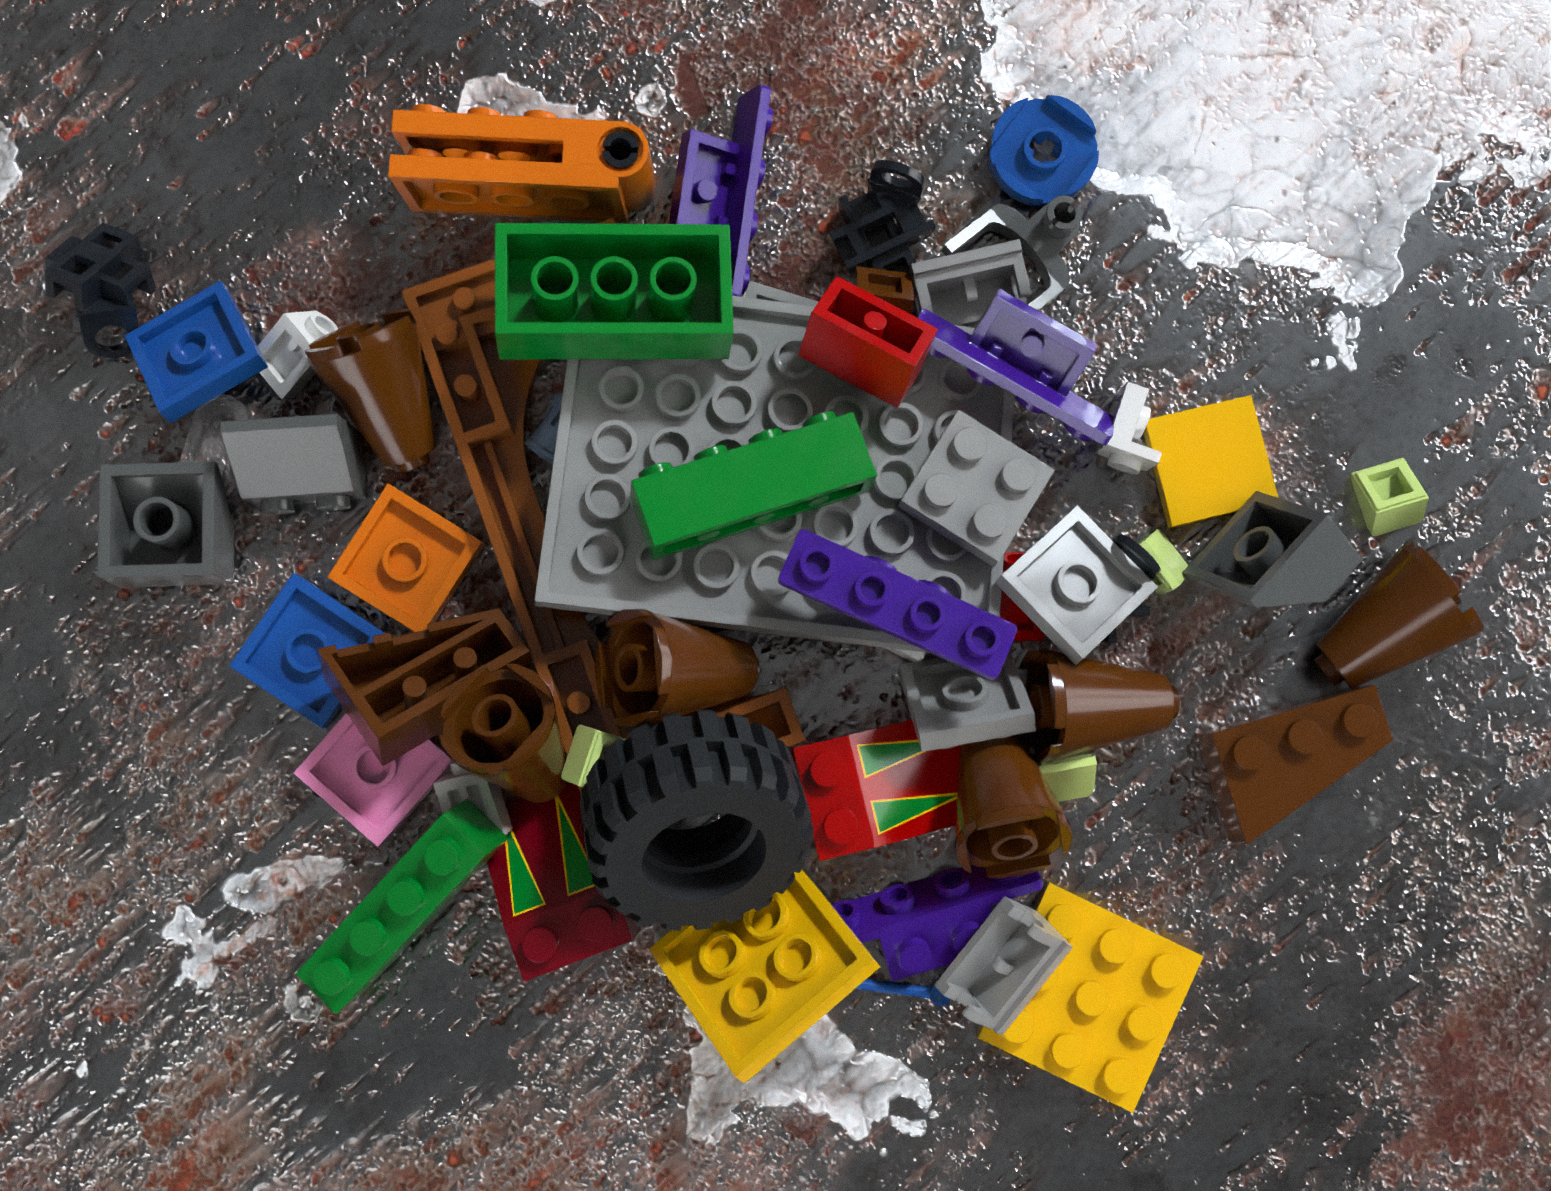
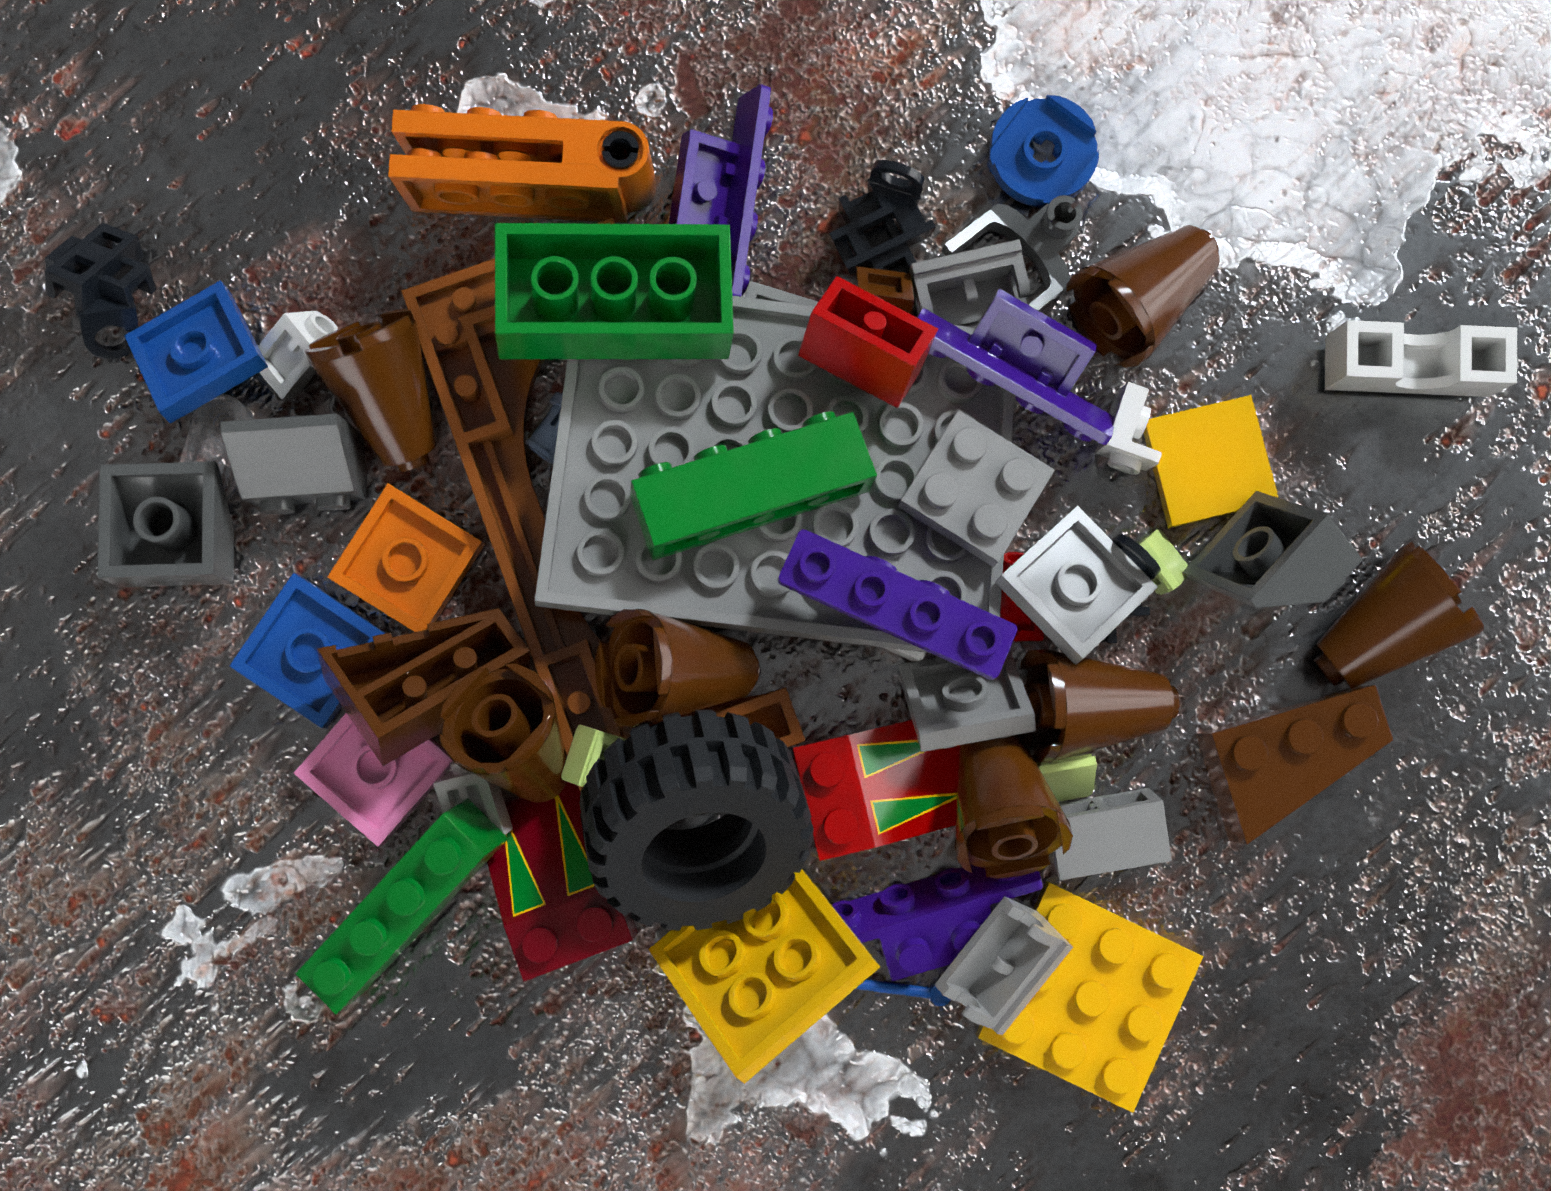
yellowish green slope [1351,458,1429,536] -> none
none -> light grey hinge [1049,788,1172,881]
none -> reddish brown cone [1066,225,1220,368]
none -> white arch [1325,320,1517,397]

